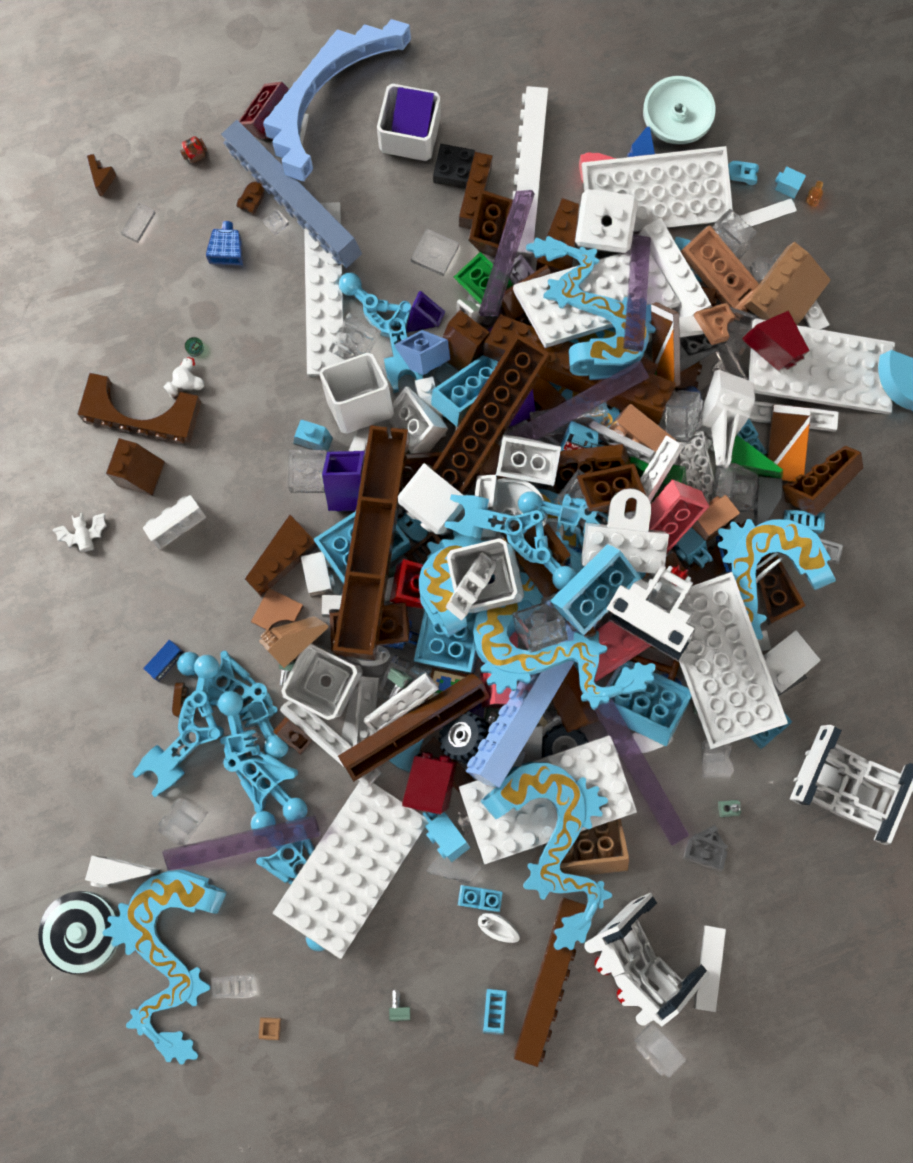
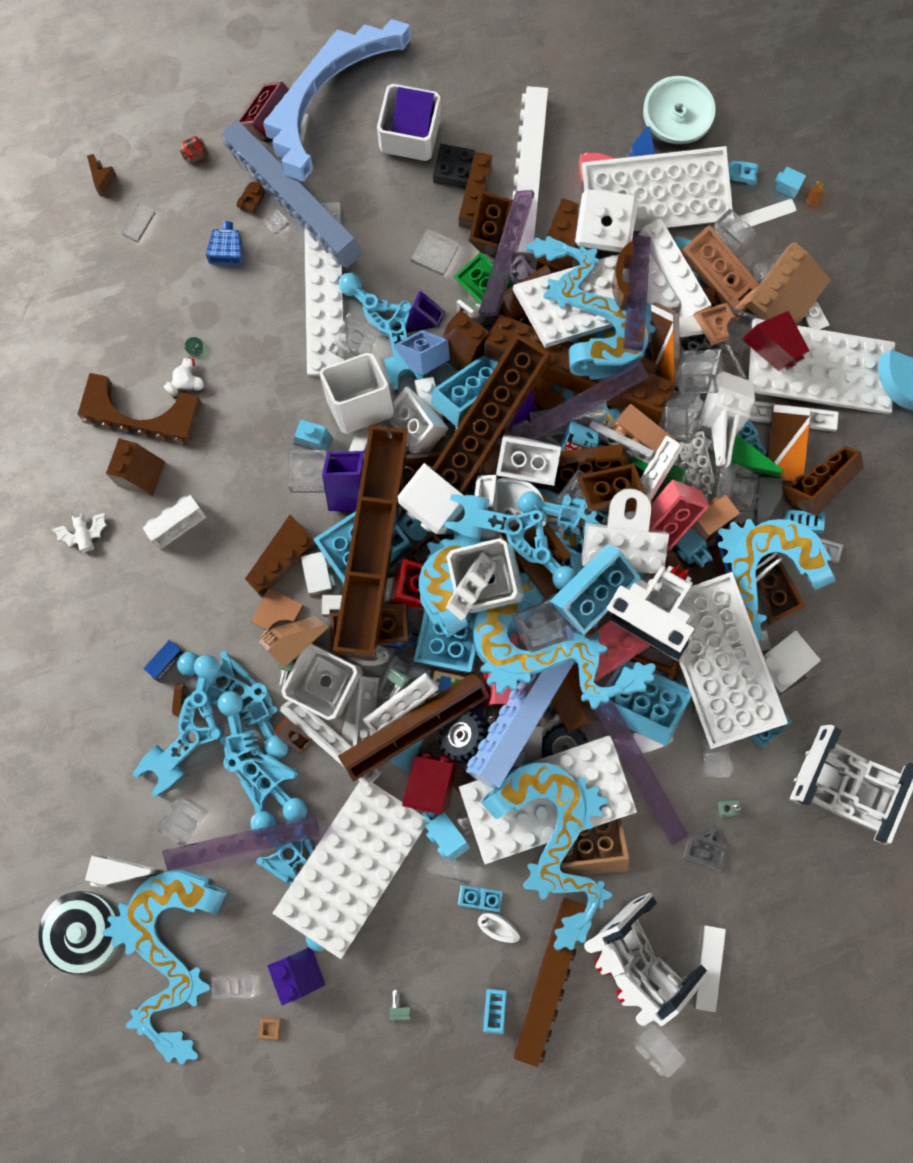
none -> dark purple slope [267,947,326,1006]
none -> reddish brown slope [612,242,634,310]
none -> clear brick [677,350,723,394]

